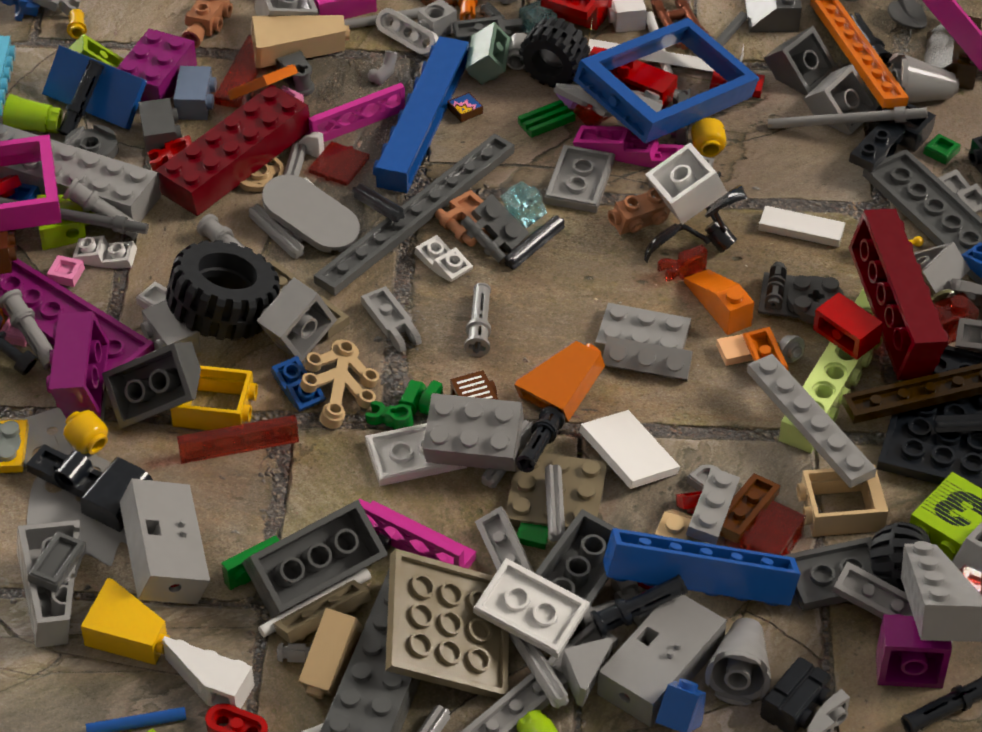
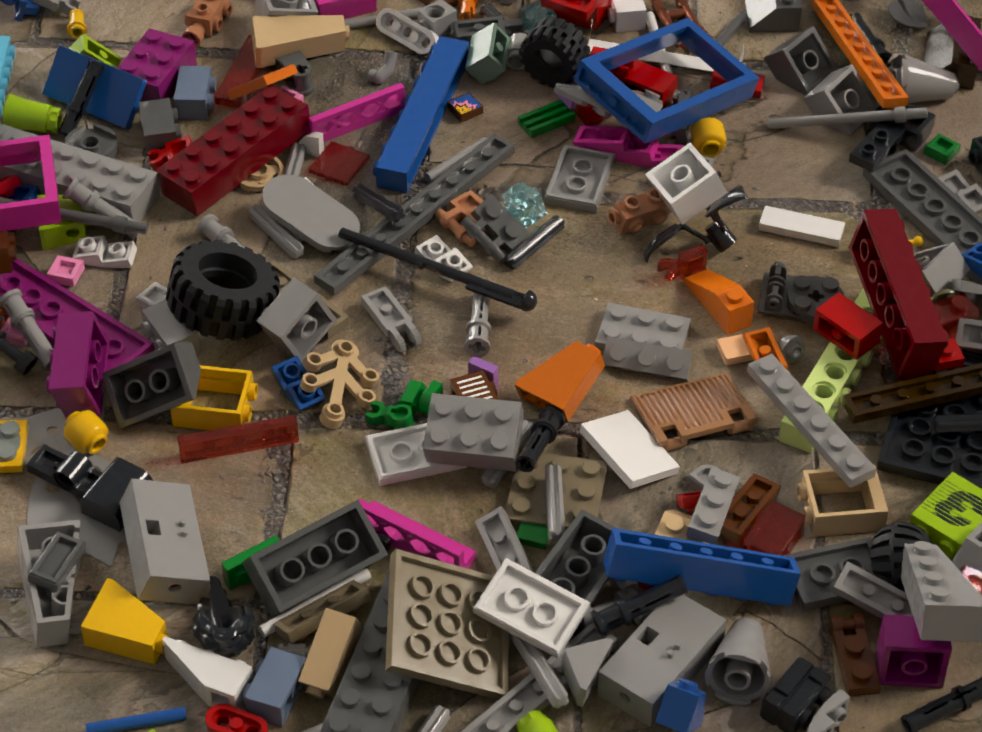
none -> black hair [192,576,255,658]
none -> sand blue brick [242,647,307,728]
none -> black bar [338,227,537,312]
none -> light grey bar [424,137,488,182]
none -> medium lavender tile [468,356,499,389]
none -> medium nougat window [630,372,758,451]
none -> reddish brown plate [829,613,881,697]
none -> red plate [935,338,965,371]

